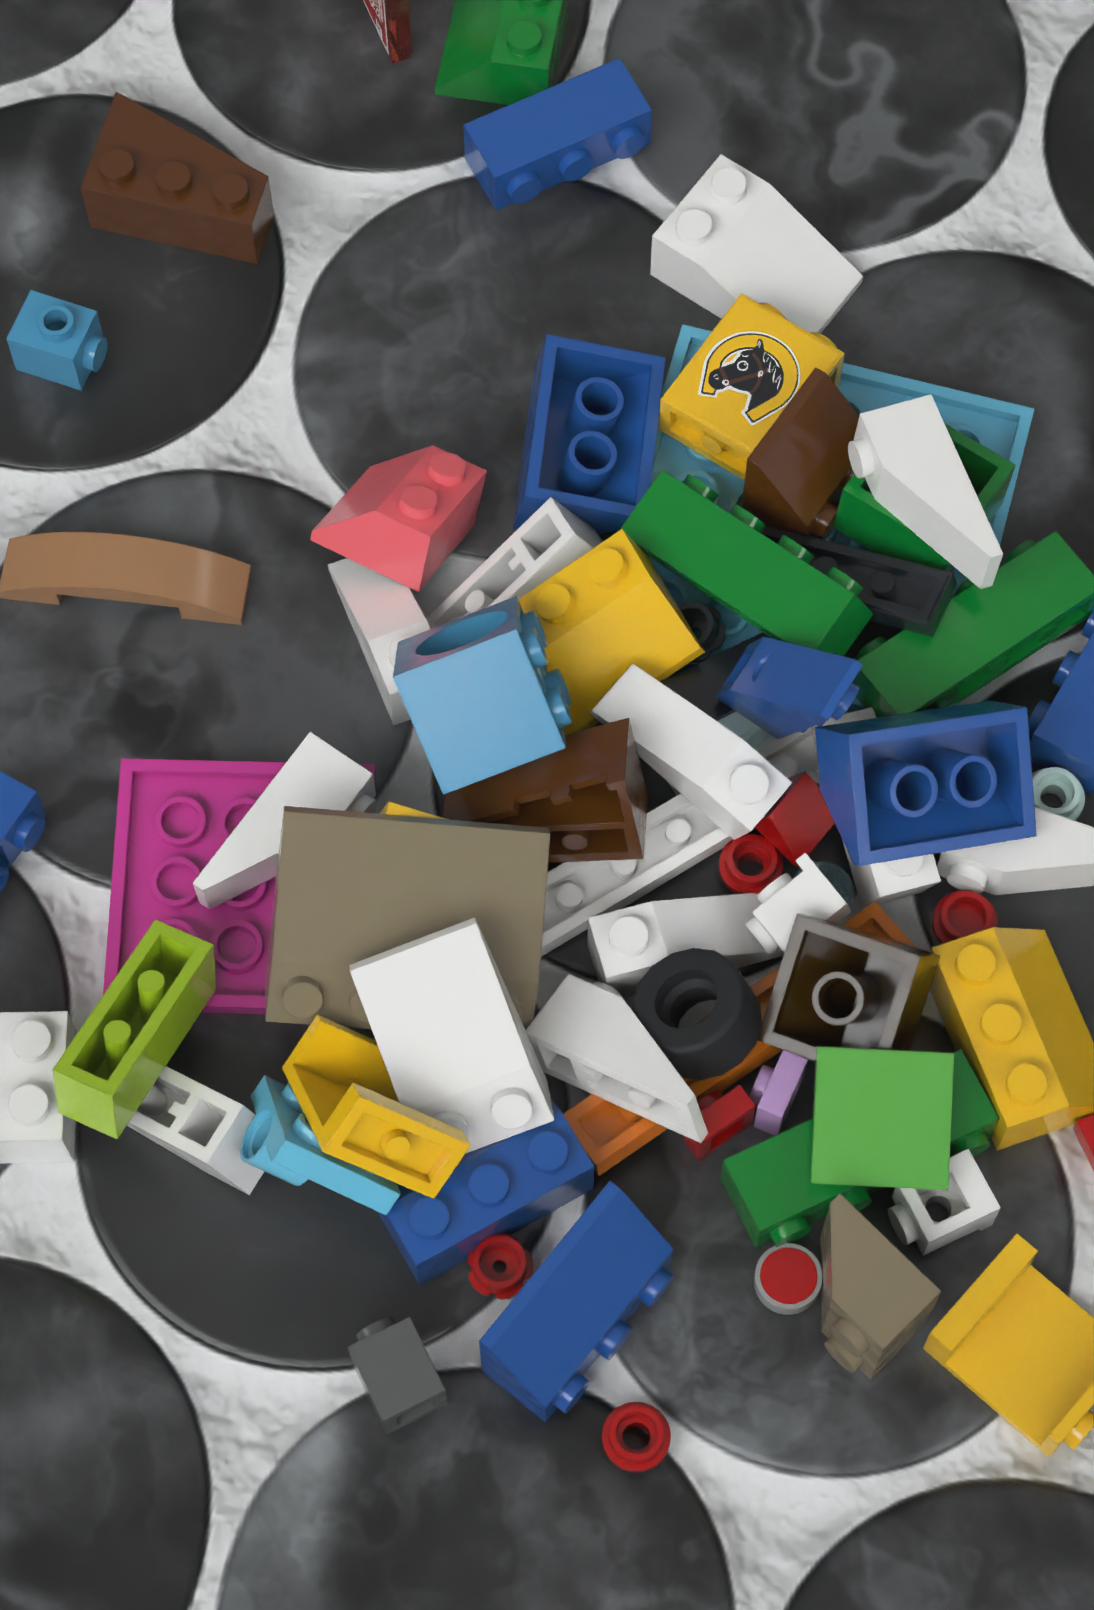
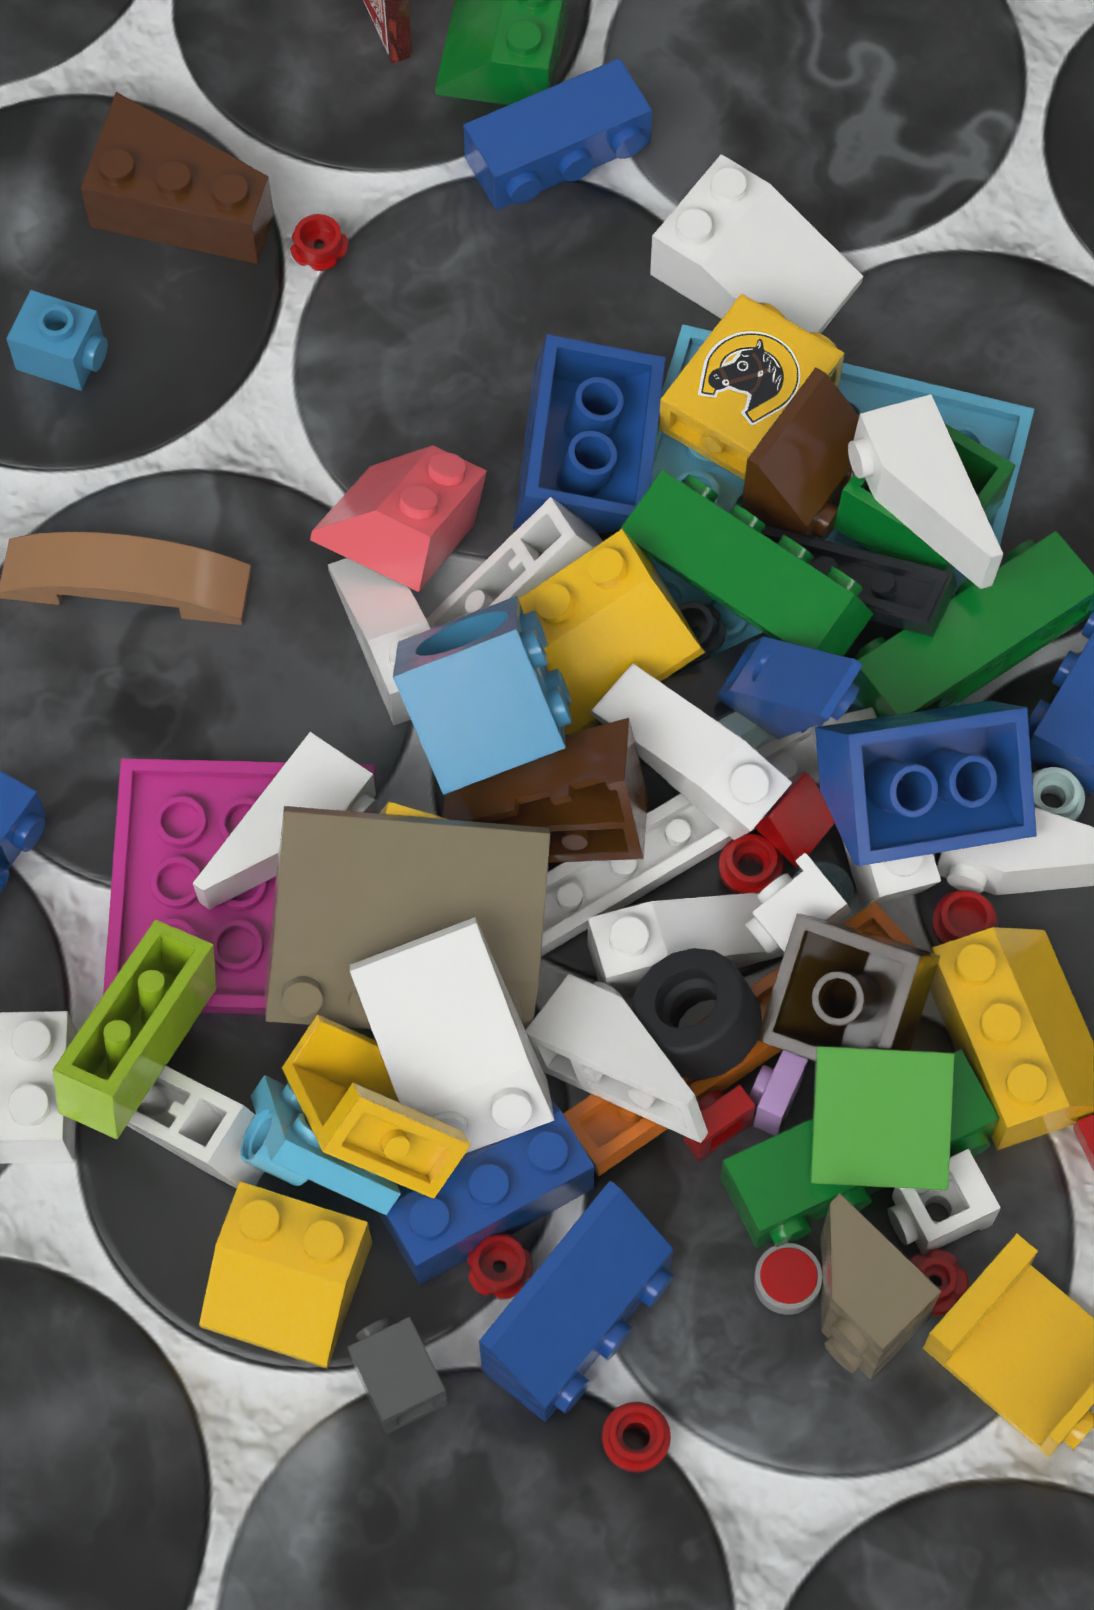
none -> yellow slope [199,1181,372,1369]
none -> red plate [290,214,348,271]
none -> red plate [909,1249,969,1316]

